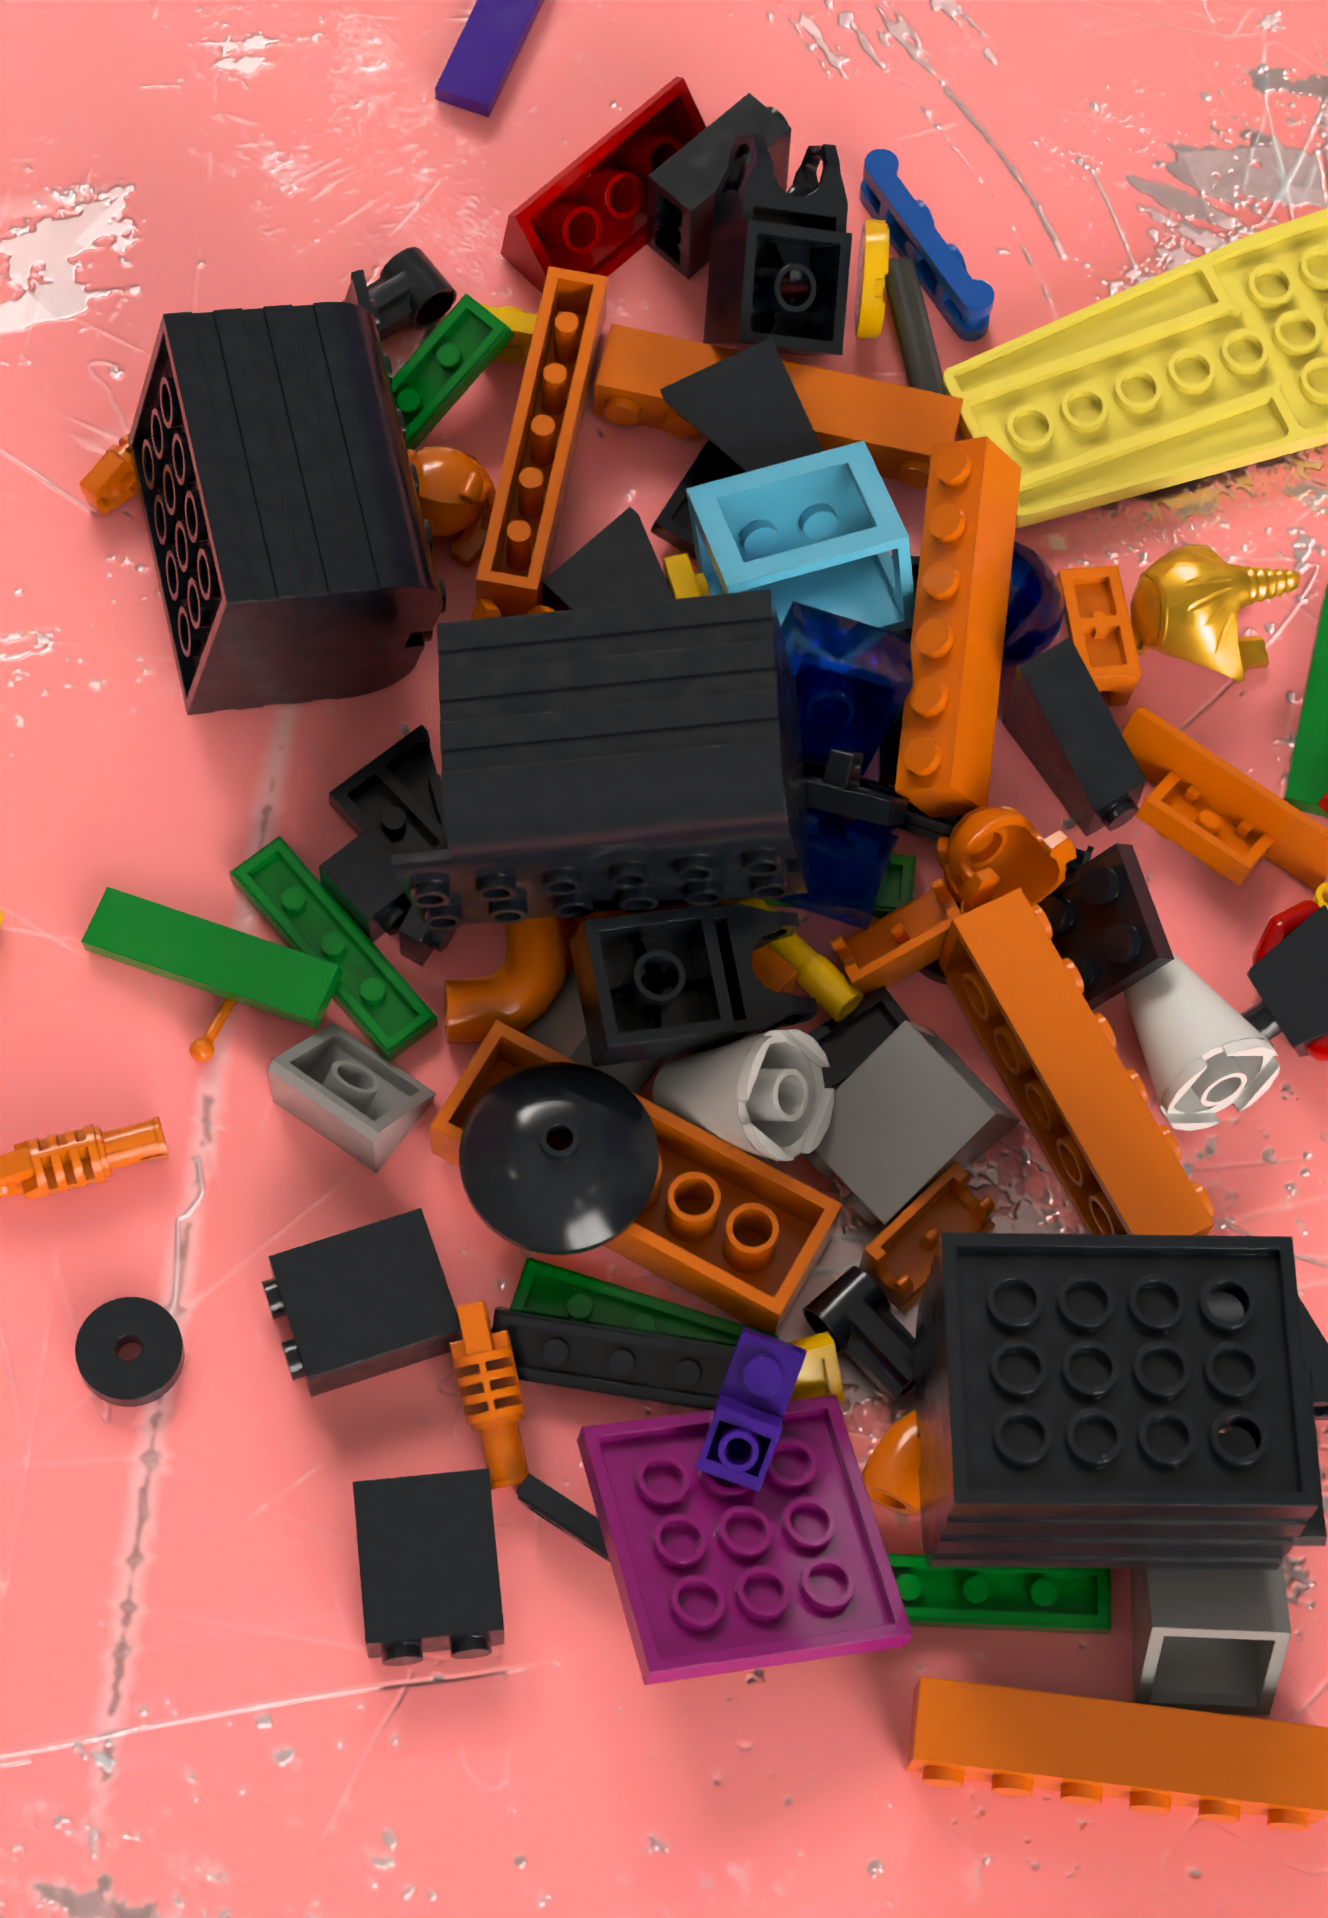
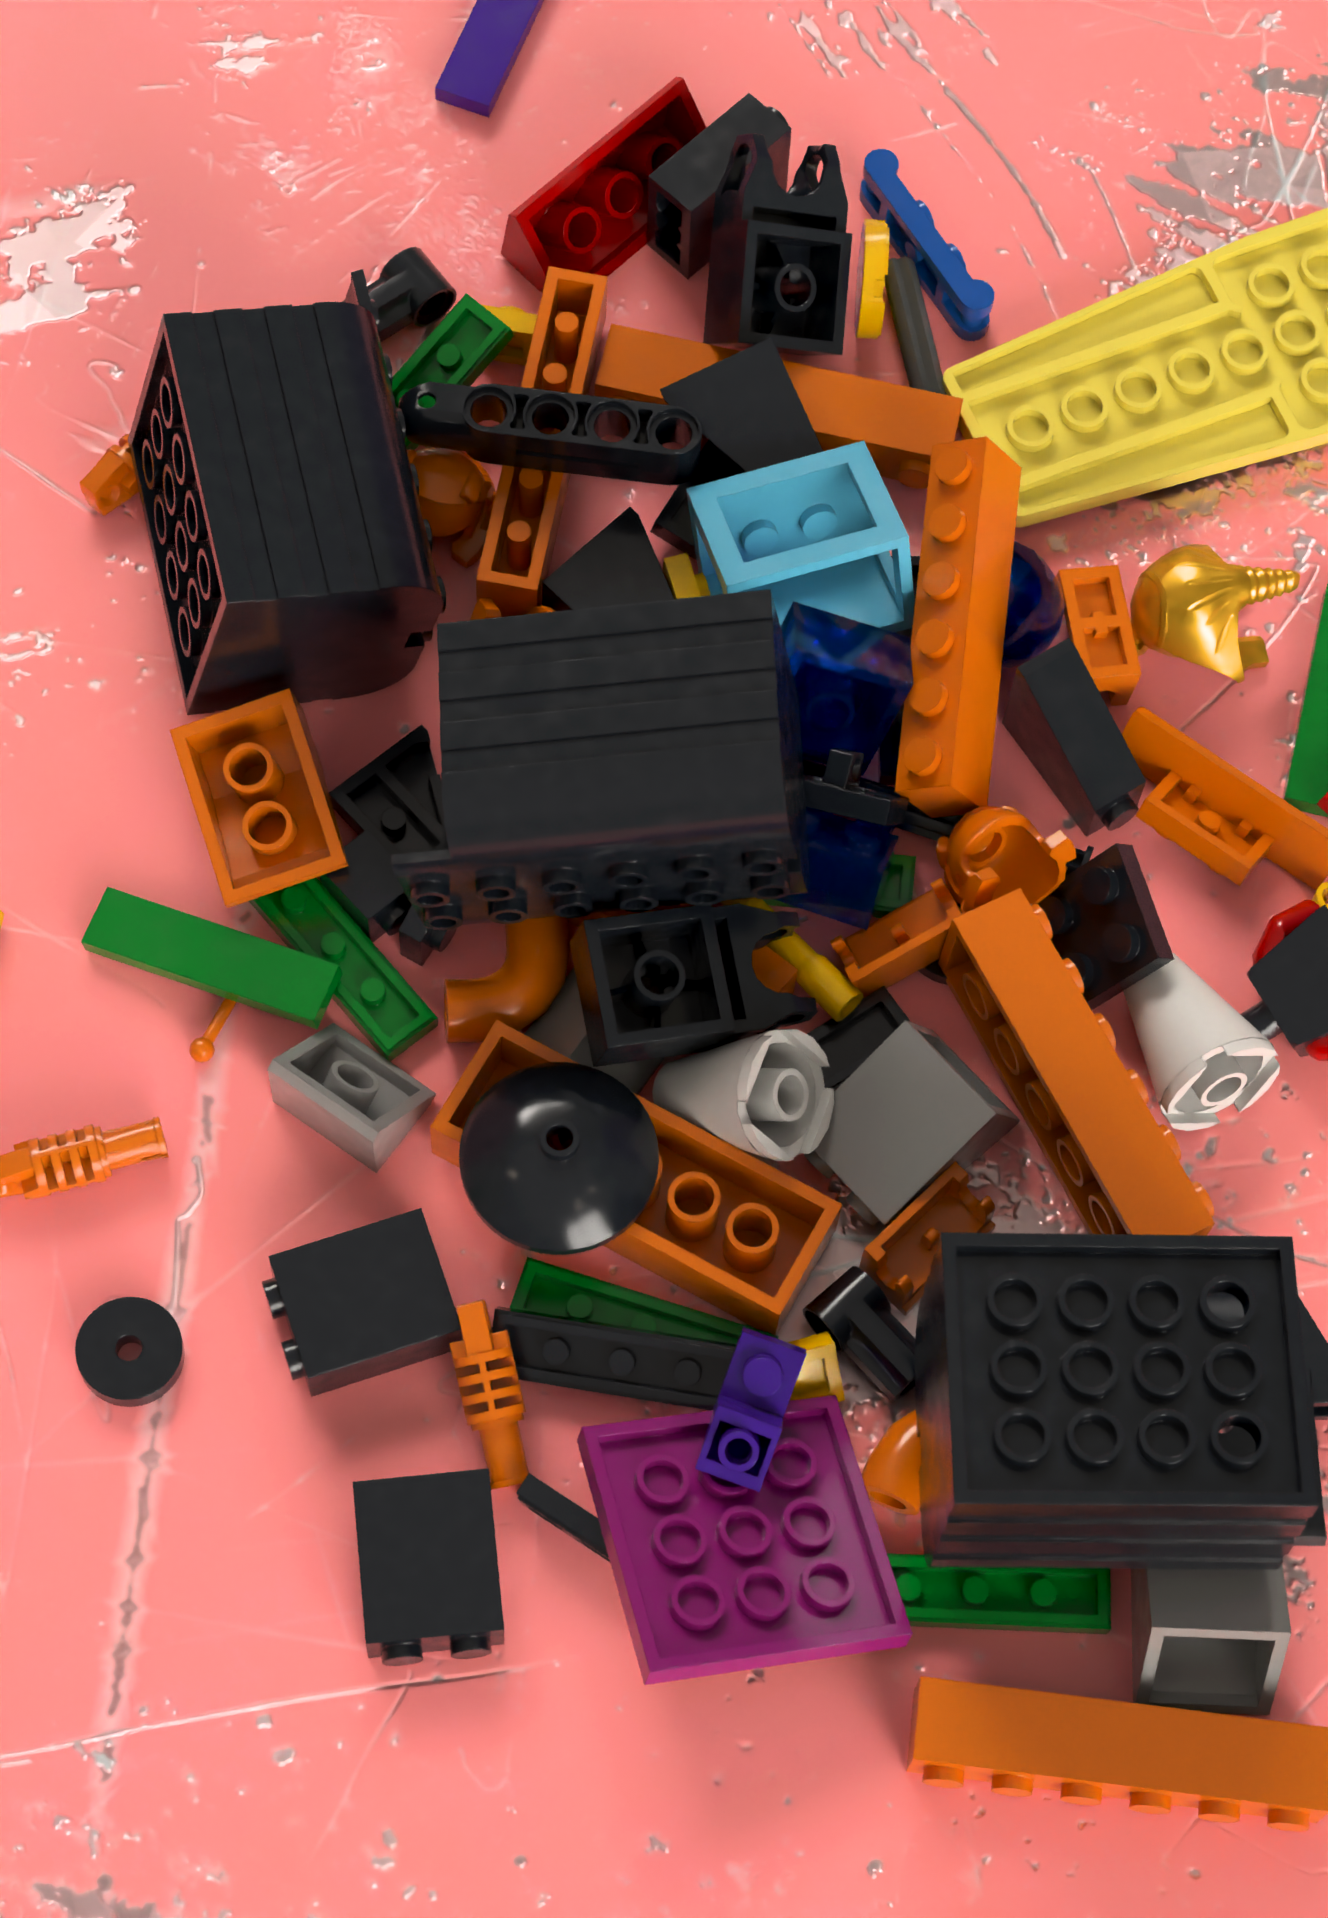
none -> orange slope [170,688,349,908]
none -> black piece [398,381,702,485]

